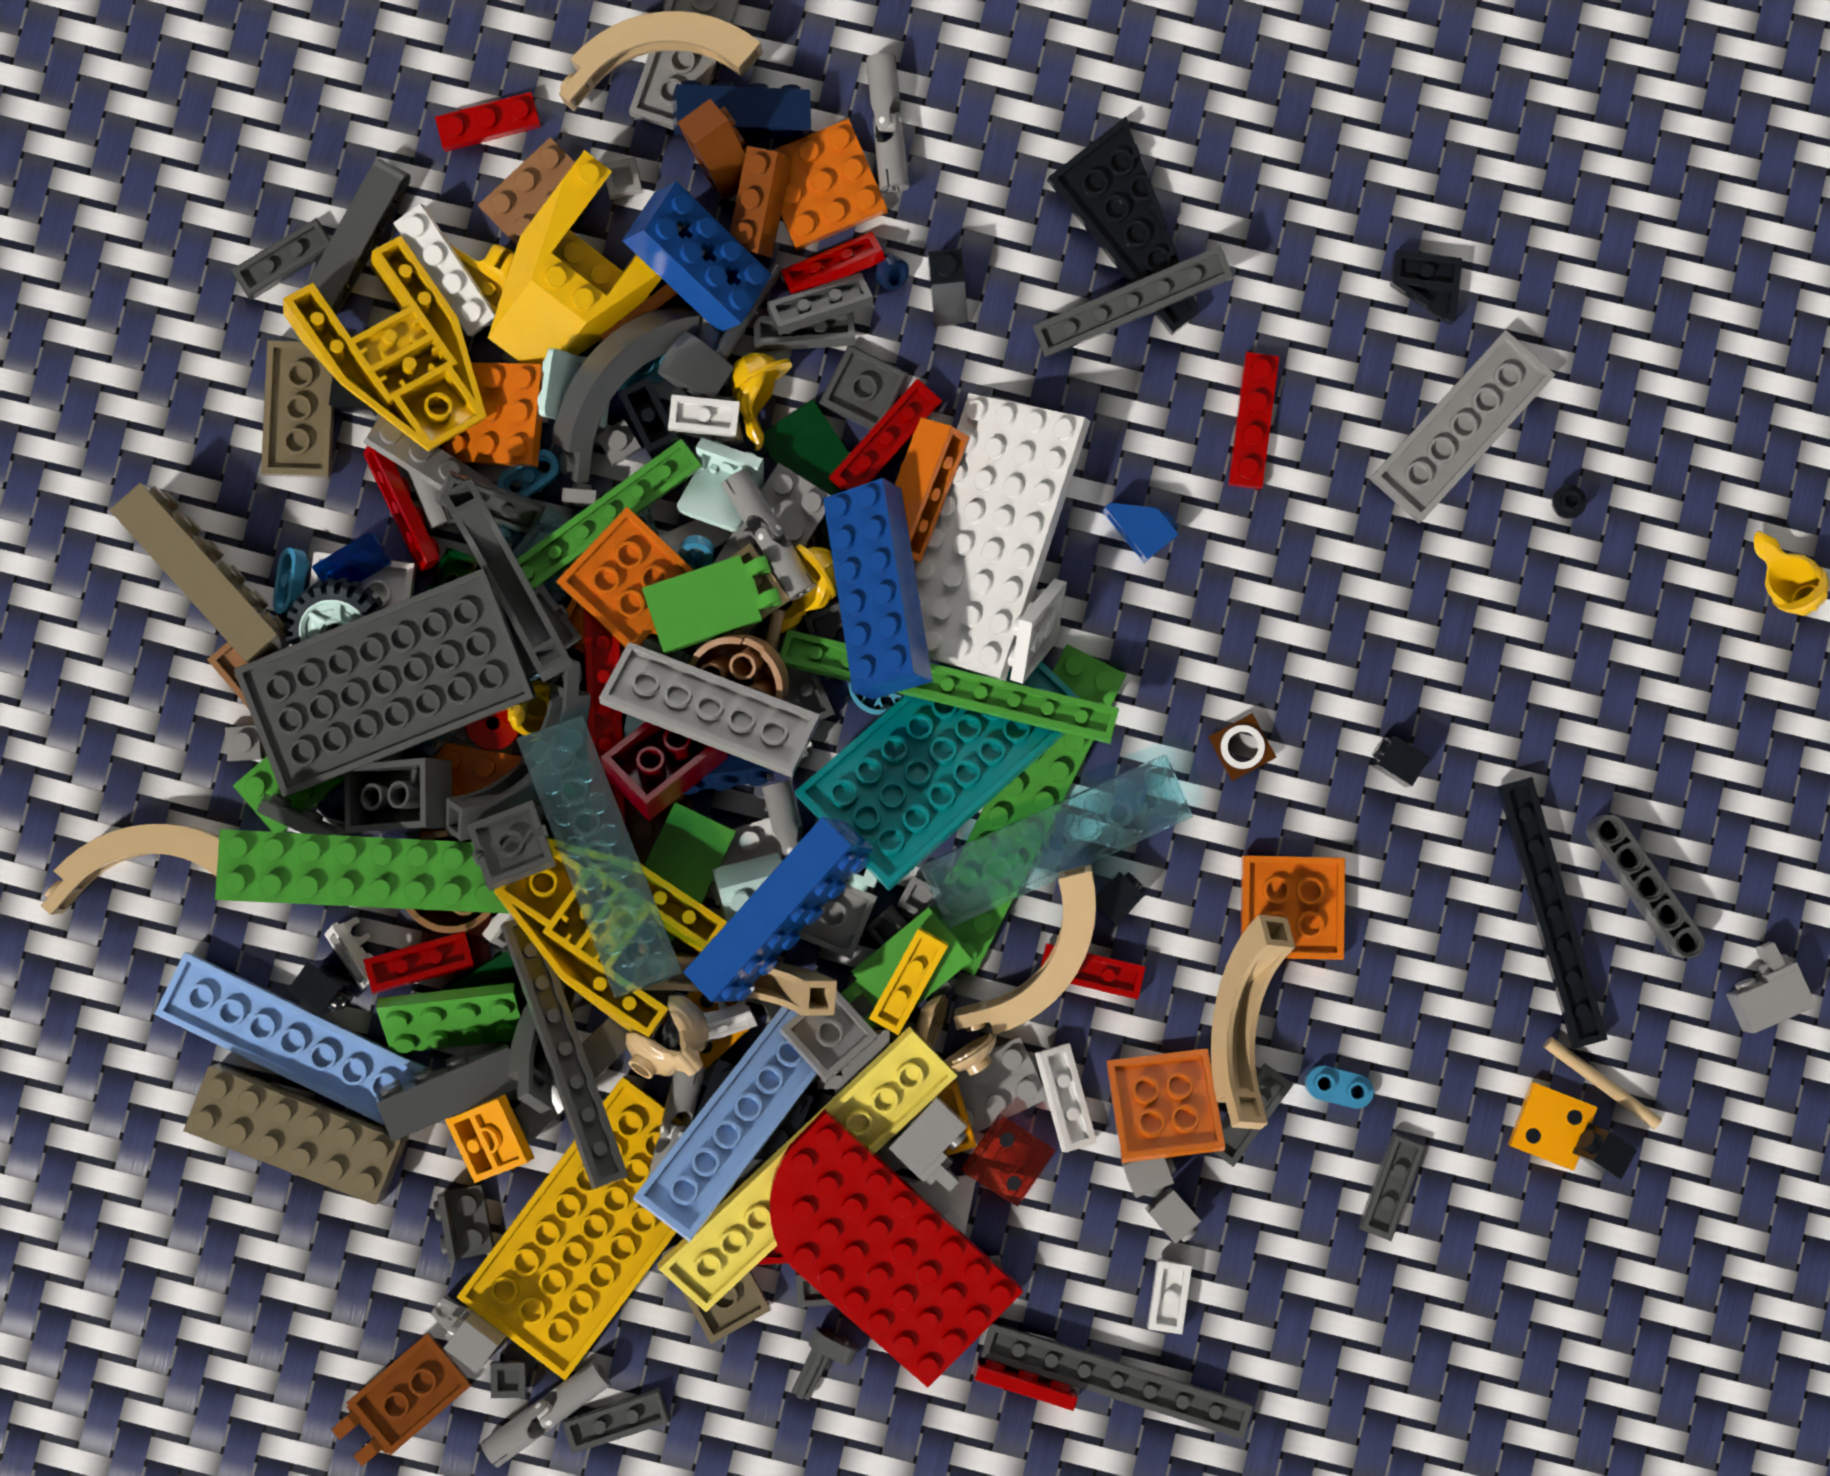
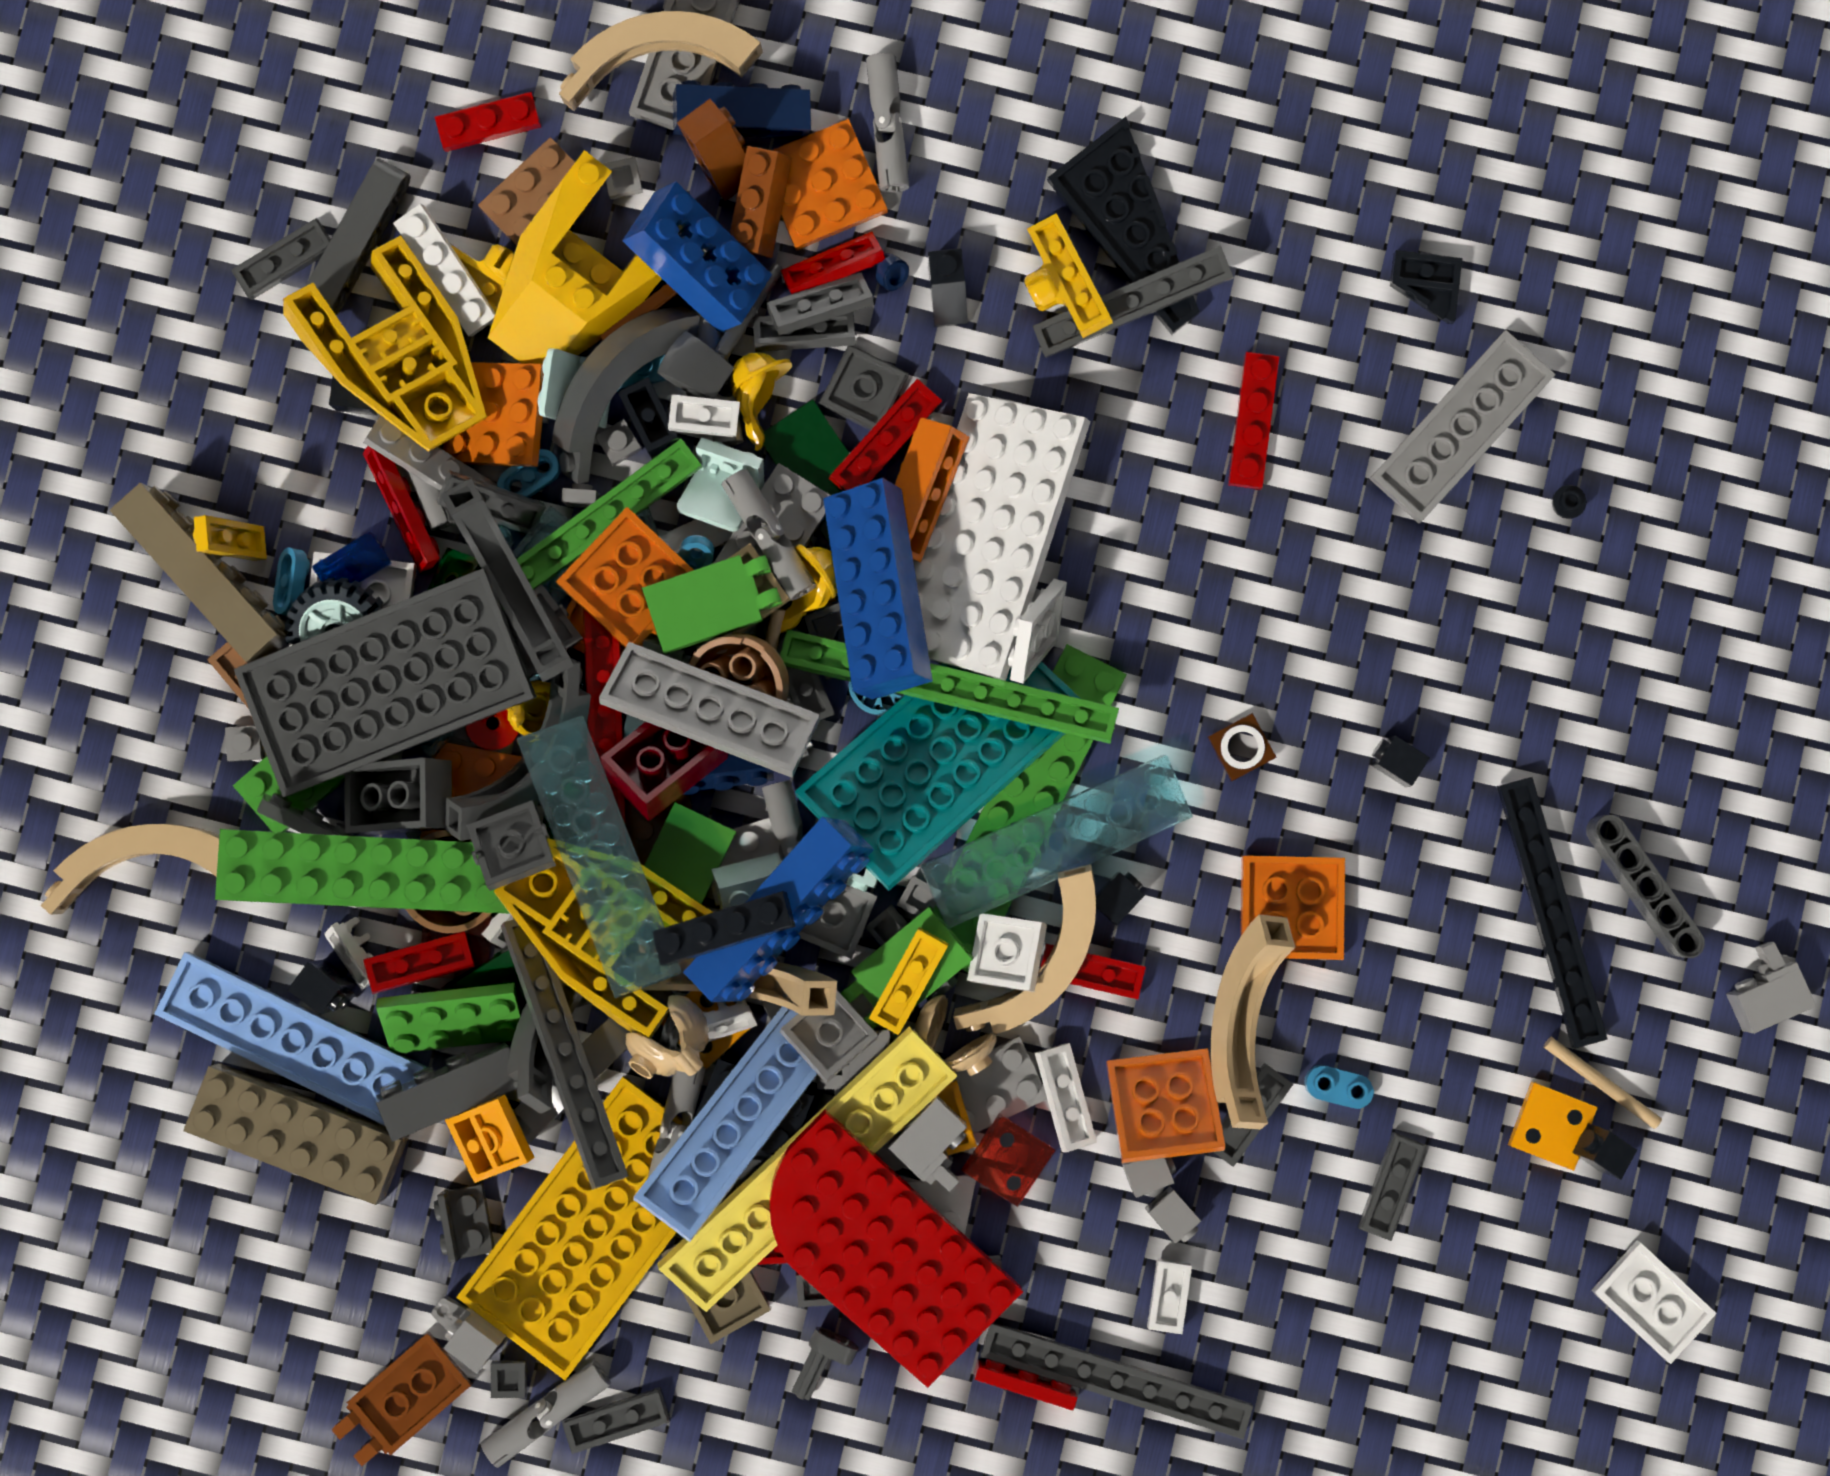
dark tan plate [261,340,335,478] -> none
blue slope [1102,503,1179,563] -> none
yellow piece [1754,531,1830,616] -> none
none -> yellow plate [193,515,267,561]
none -> black plate [652,891,796,967]
none -> white plate [967,913,1047,992]
none -> yellow plate [1024,213,1113,338]
none -> white plate [1591,1241,1717,1364]

